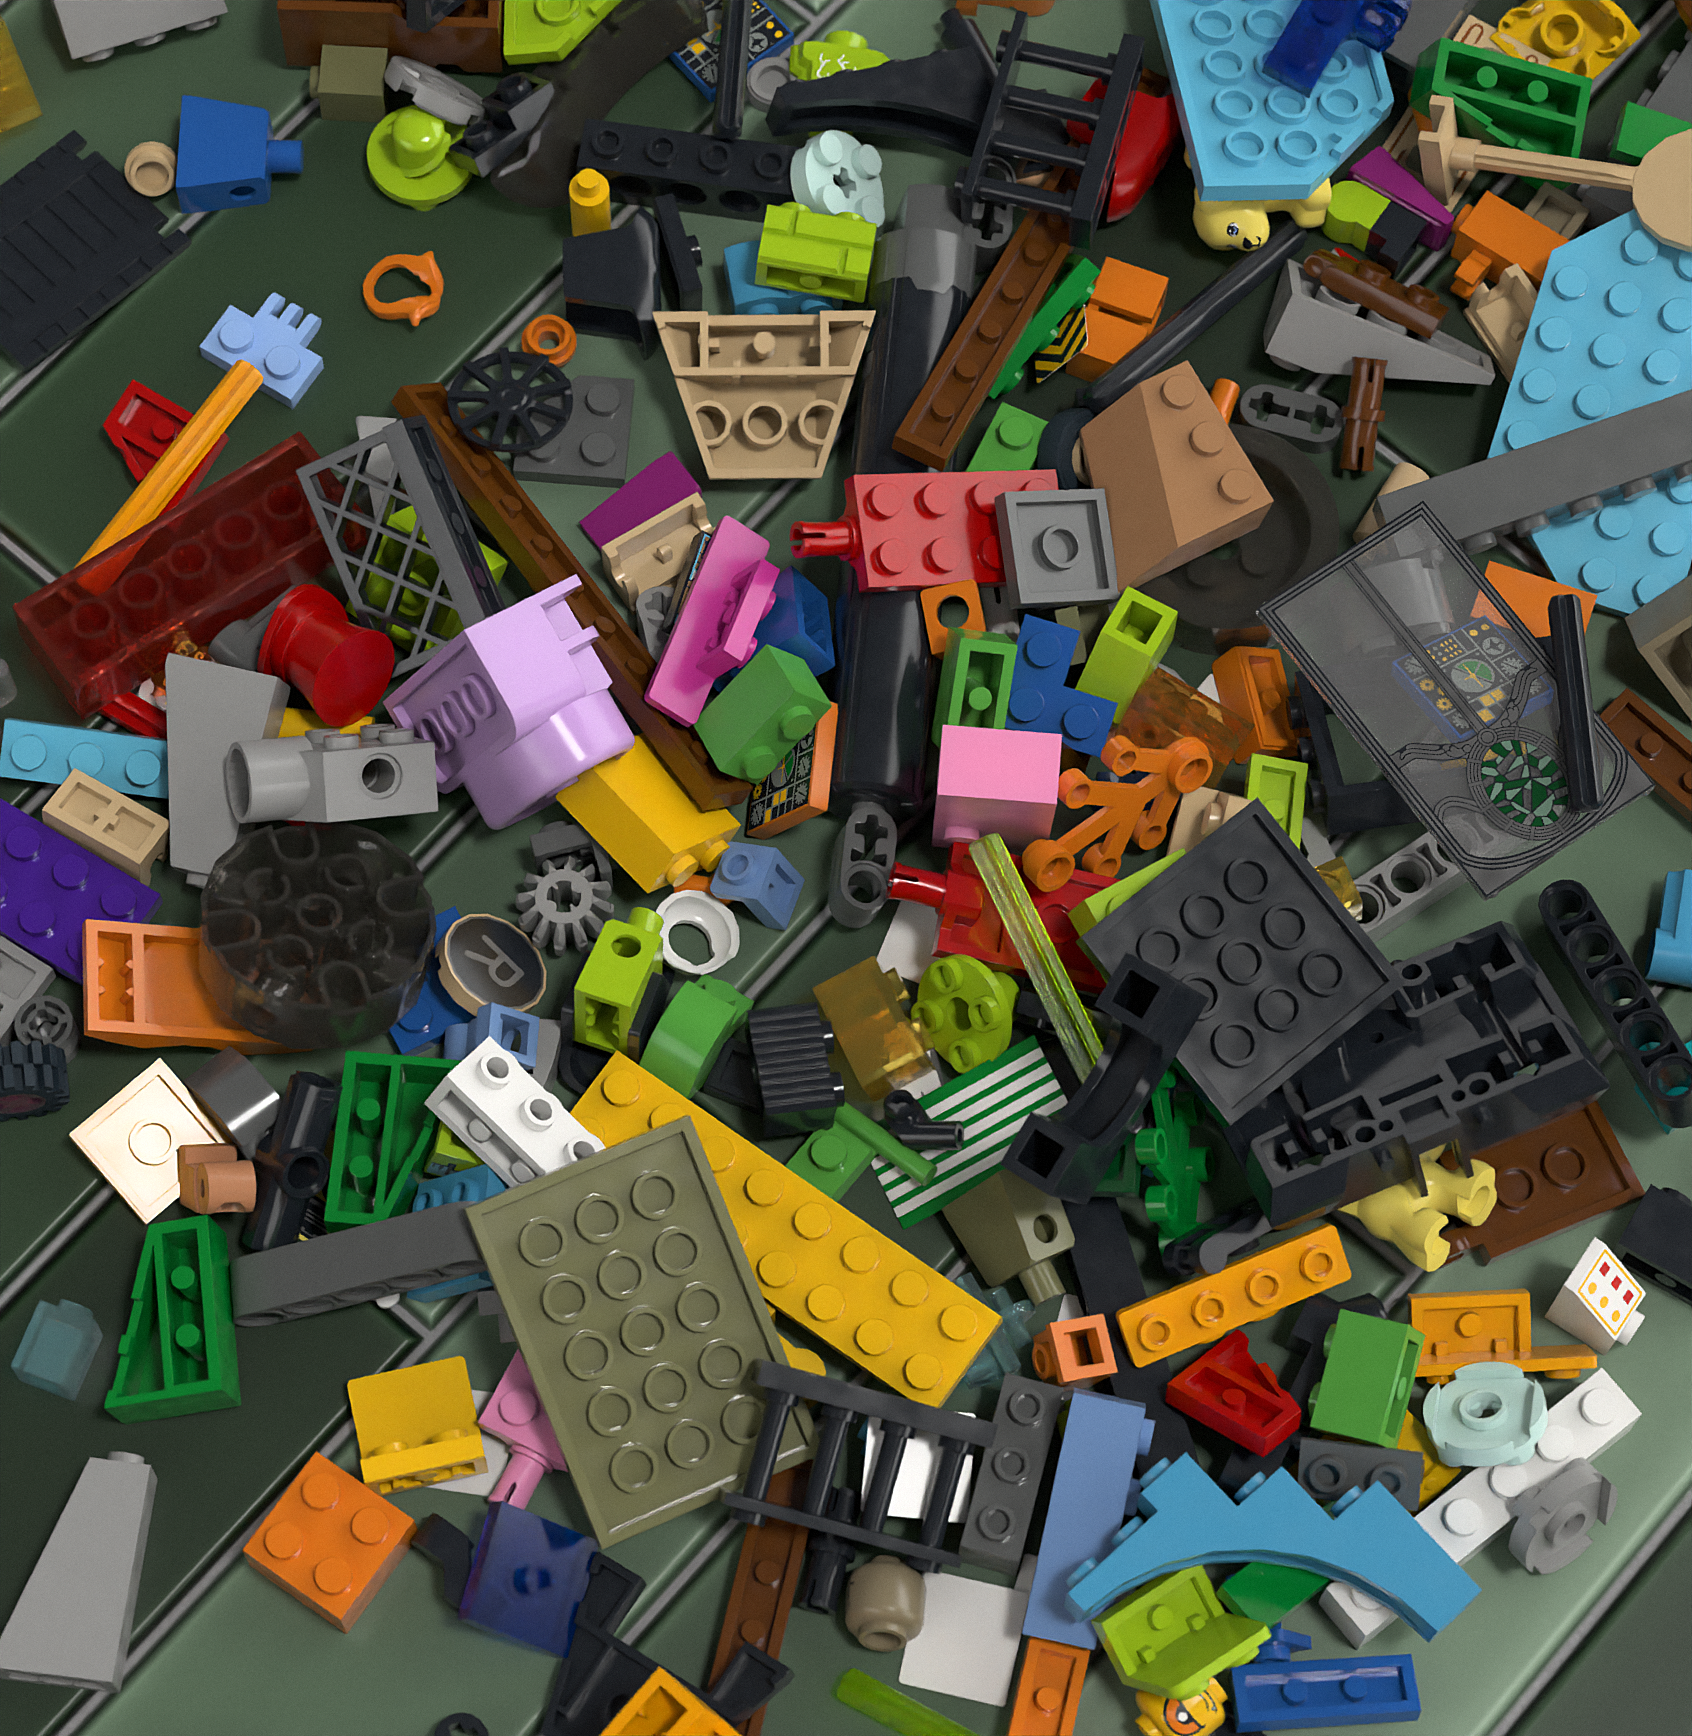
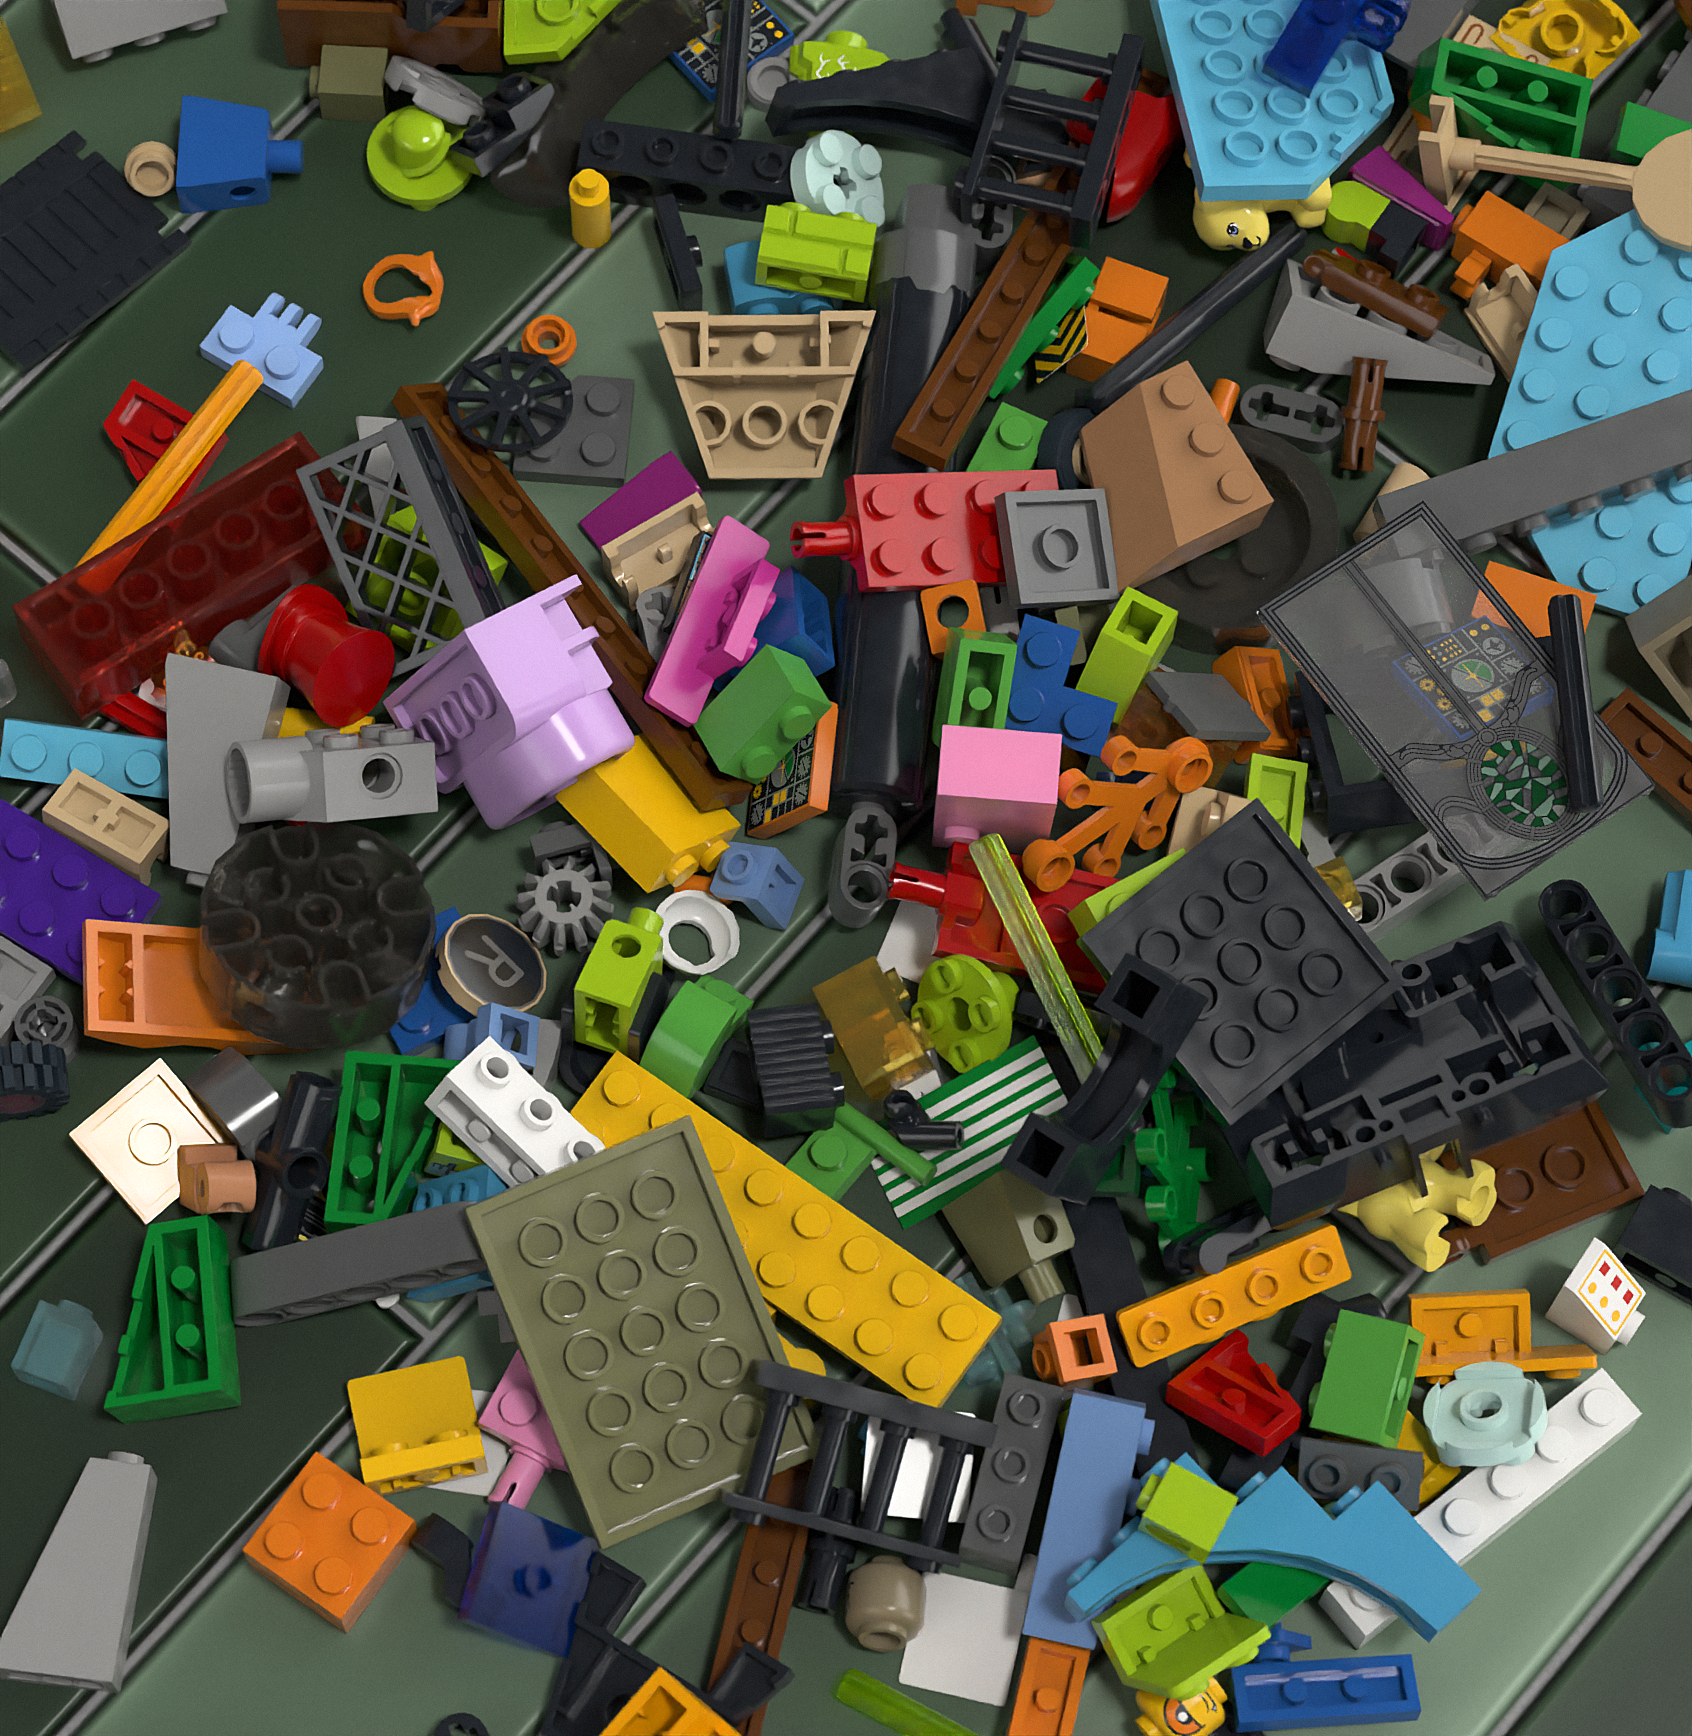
black piece [562,206,662,361] -> none
light grey plate [1508,1458,1618,1574] -> none
none -> lime brick [1135,1462,1238,1565]
none -> dark grey piece [1144,671,1271,741]

